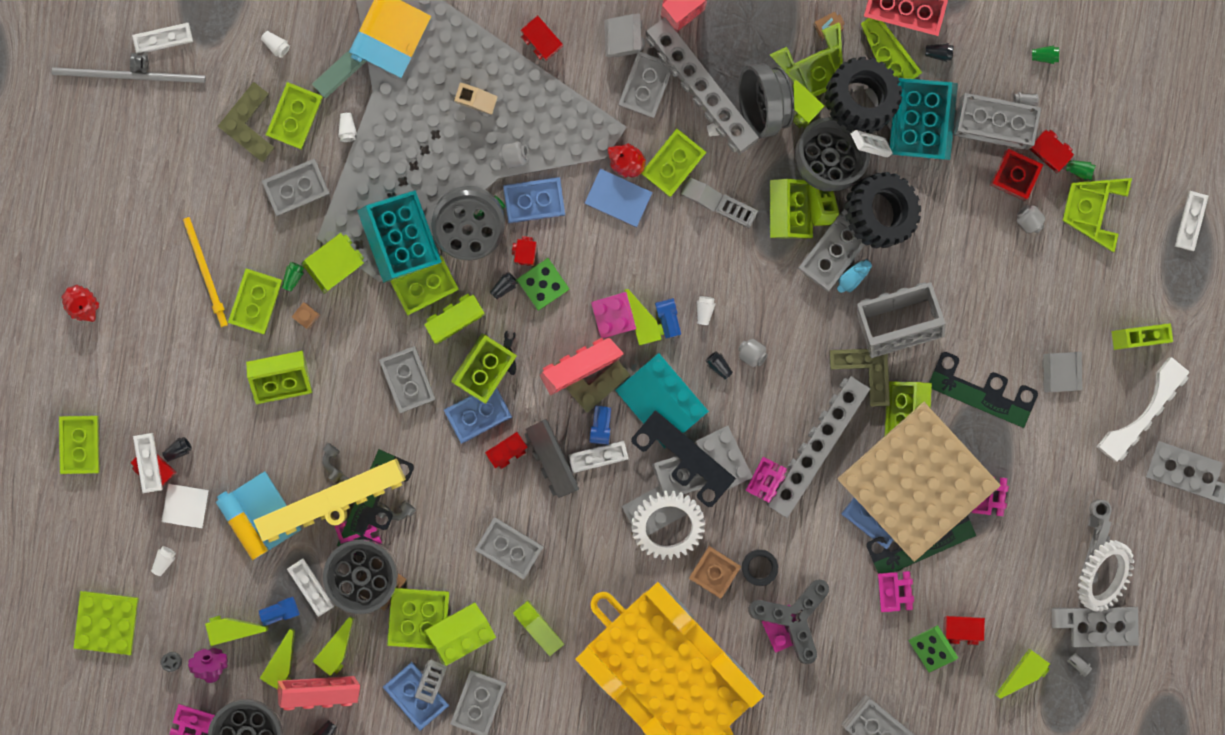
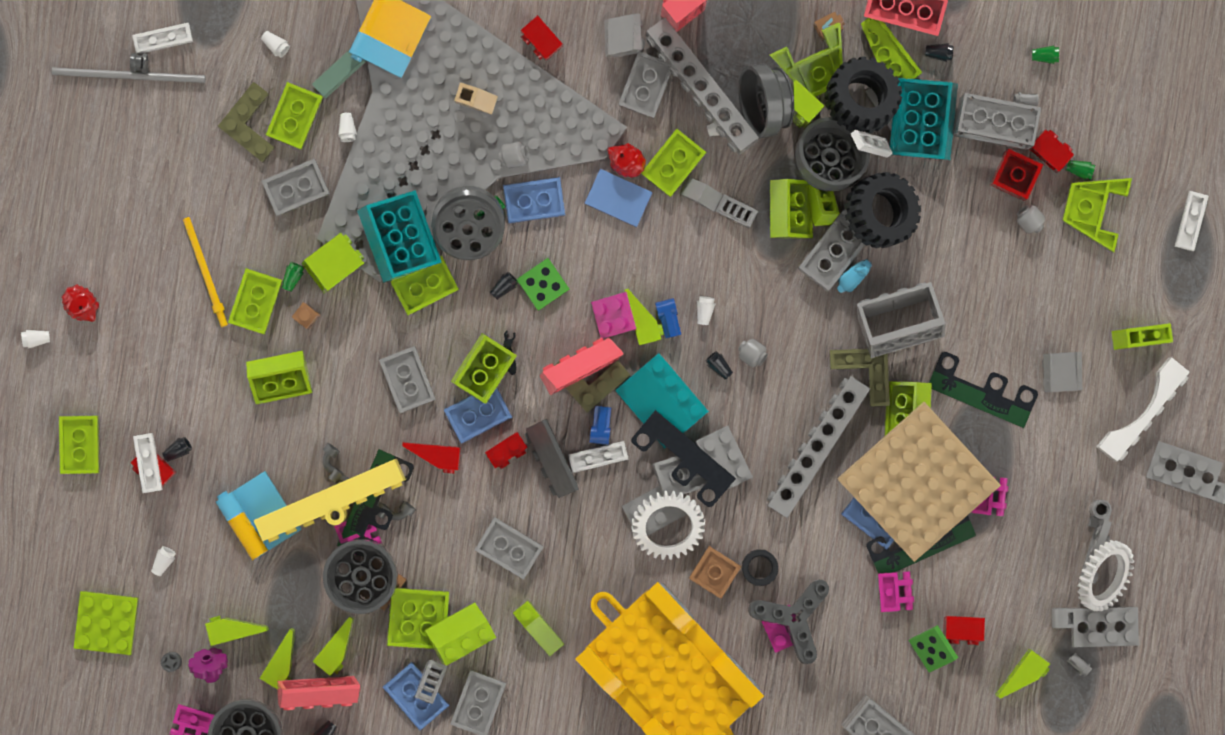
white slope [162,484,209,528] -> none
blue piece [259,596,300,626] -> none
white tile [287,558,335,617] -> none
lime slope [424,293,486,345] -> none
red brick [512,236,537,267] -> none
dark pink plate [745,457,787,503] -> none
none -> white cone [21,330,50,349]
none -> red slope [402,442,461,474]

